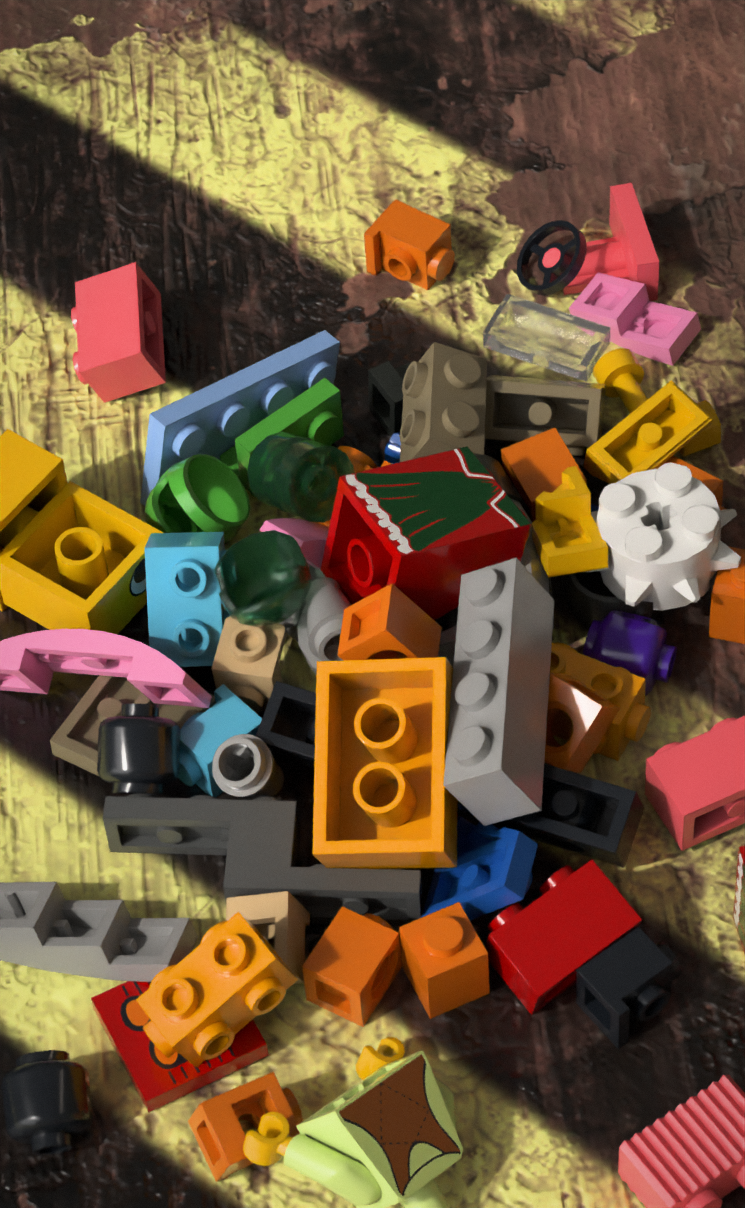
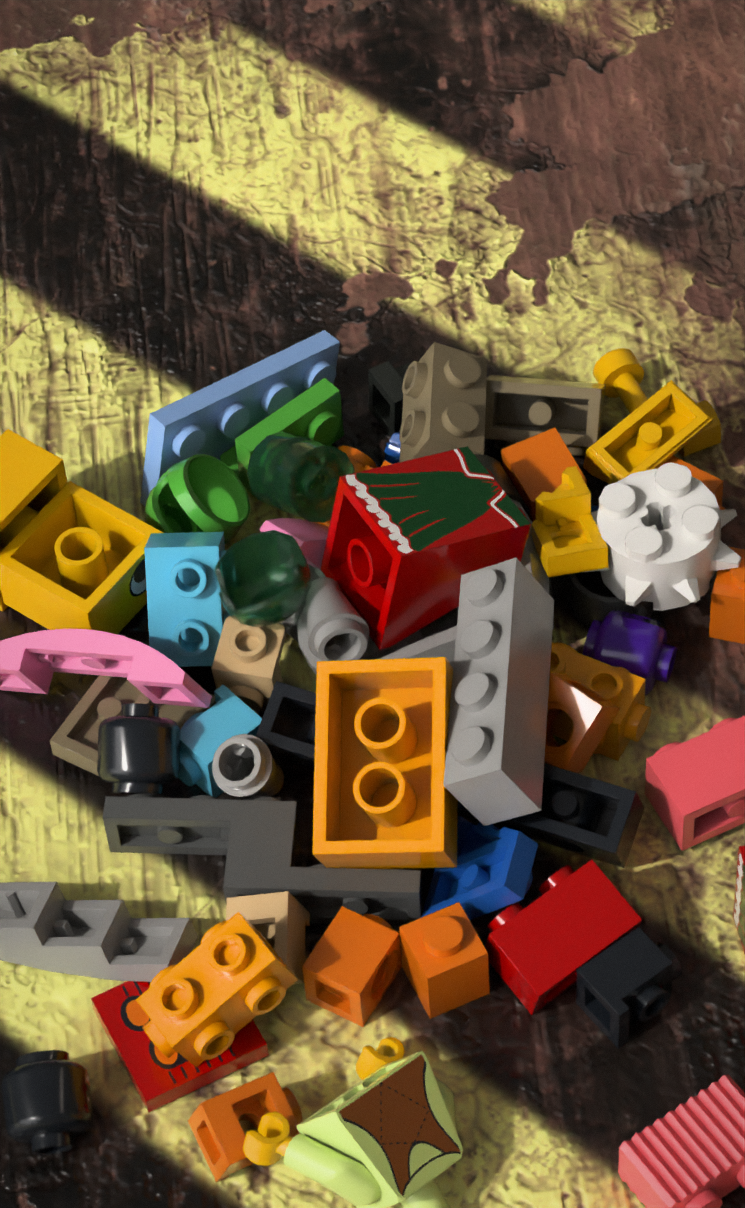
coral brick [71,262,166,403] -> none
orange brick [337,584,442,661] -> none
orange brick [364,199,455,290] -> none
clear piece [483,294,610,382] -> none
coral piece [517,182,659,301] -> none
bright pink slope [569,273,701,366] -> none

